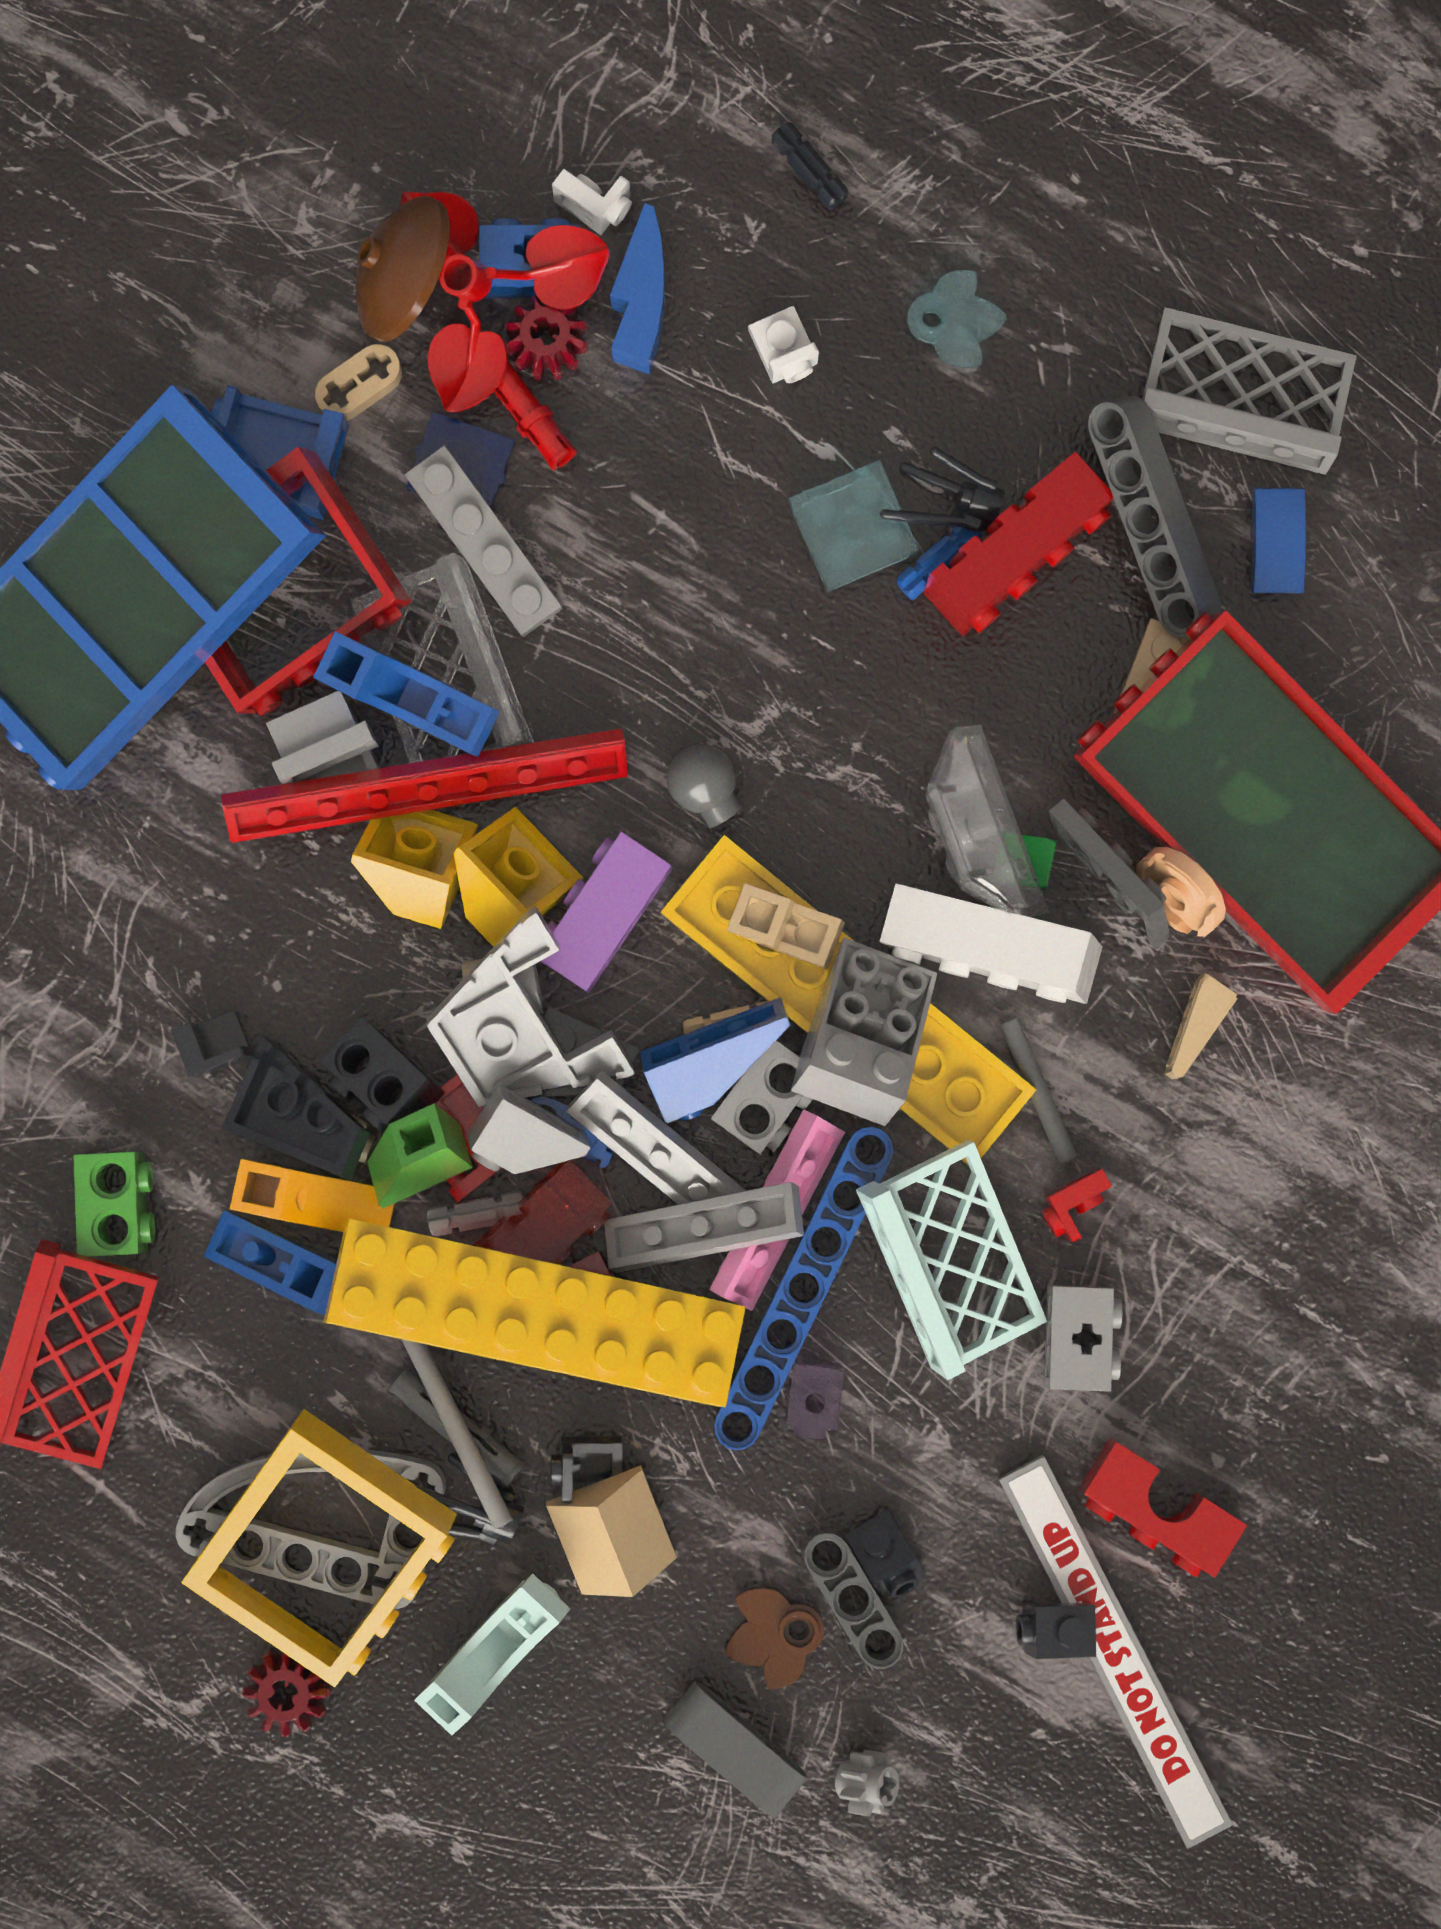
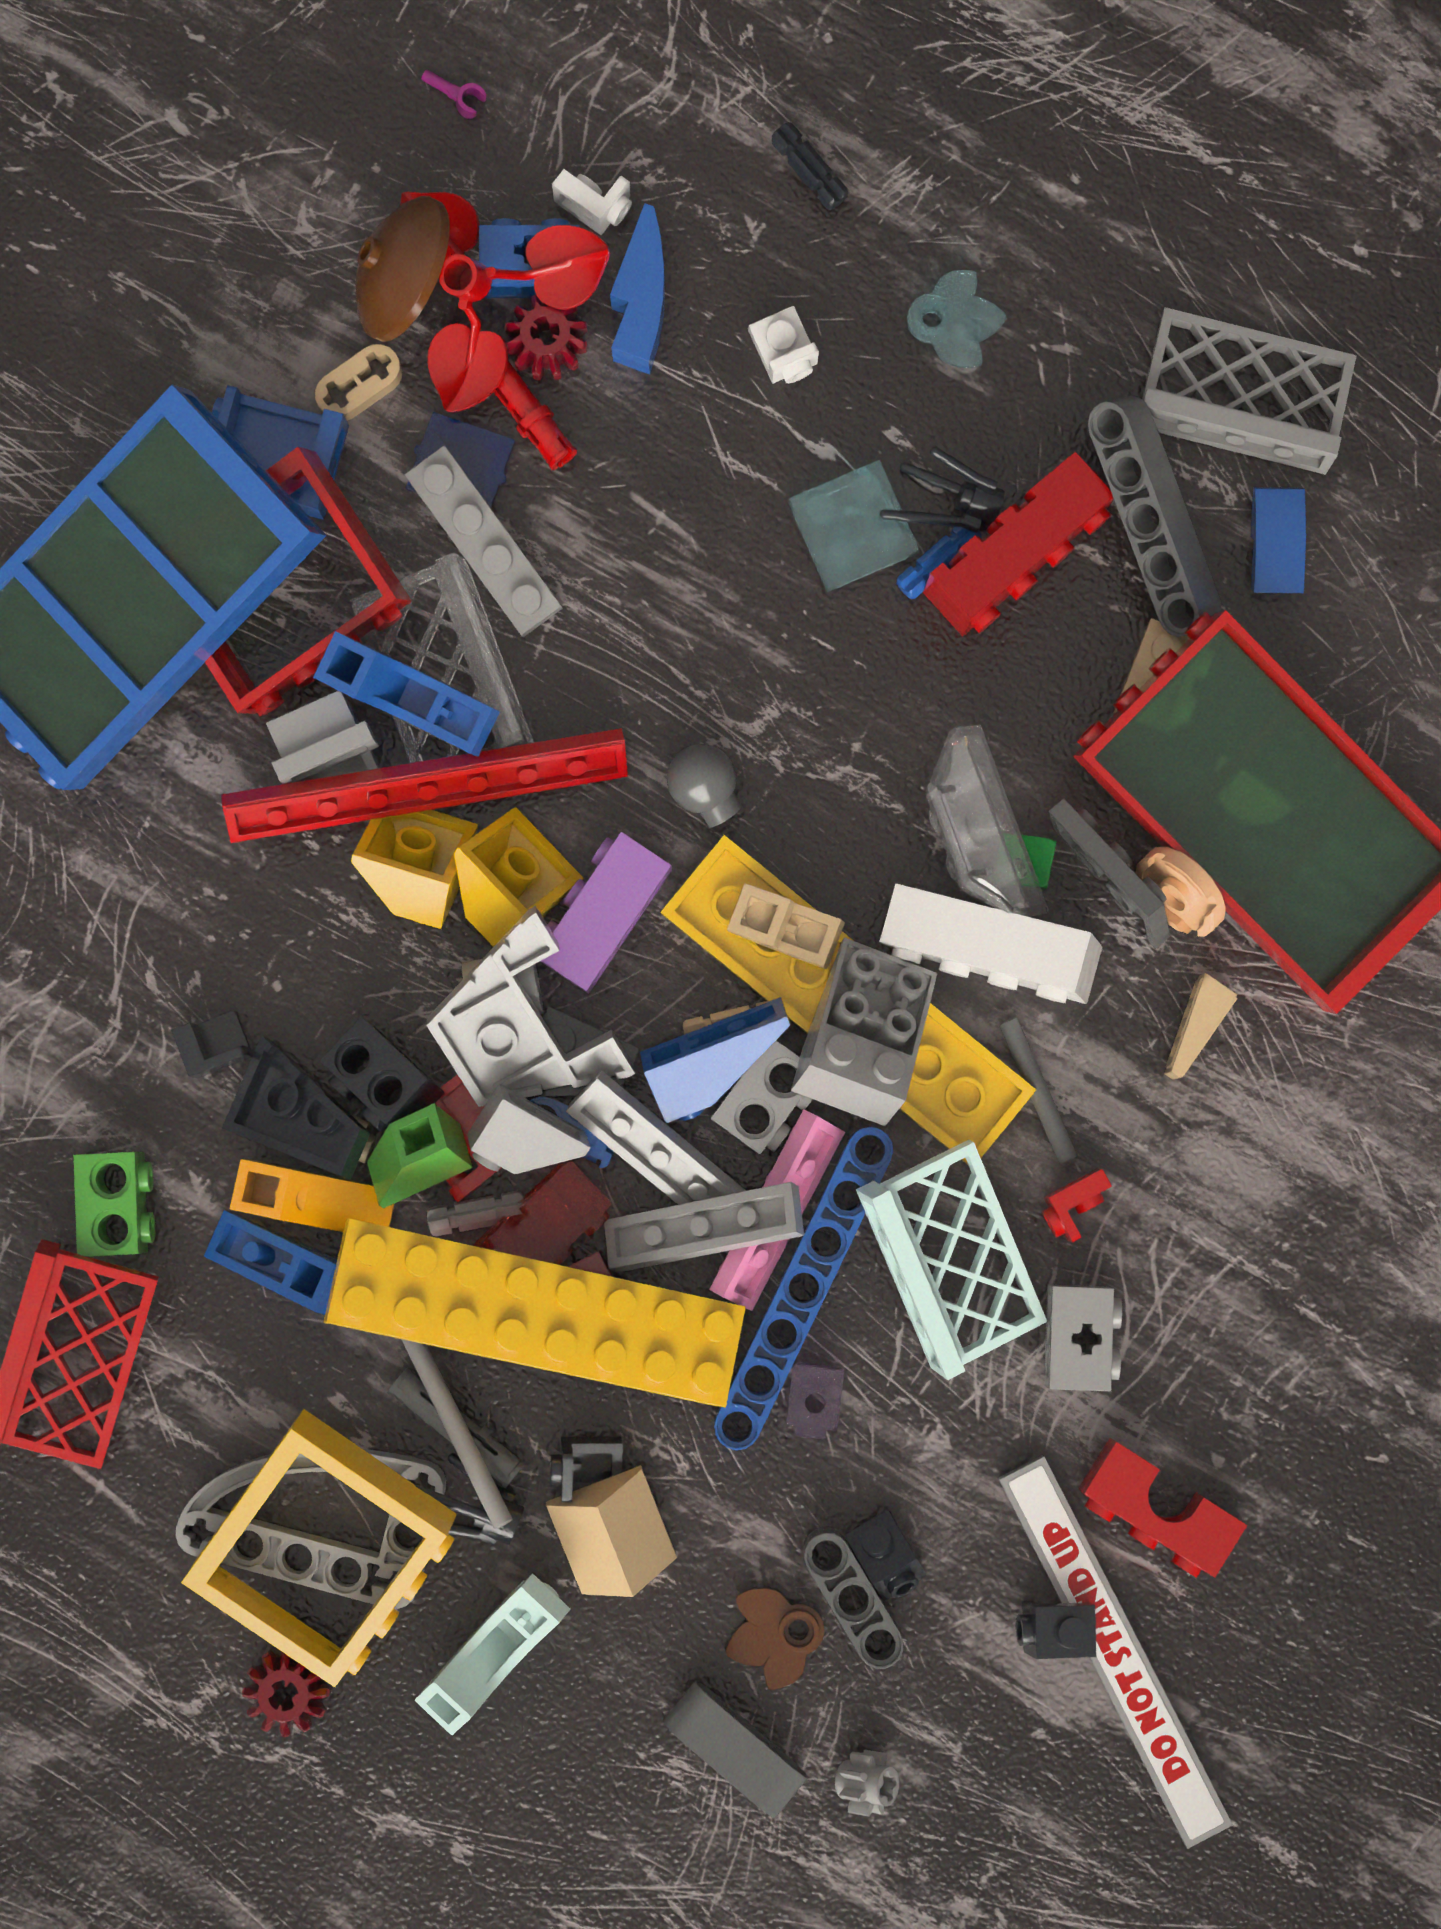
none -> magenta hand [421,69,486,119]

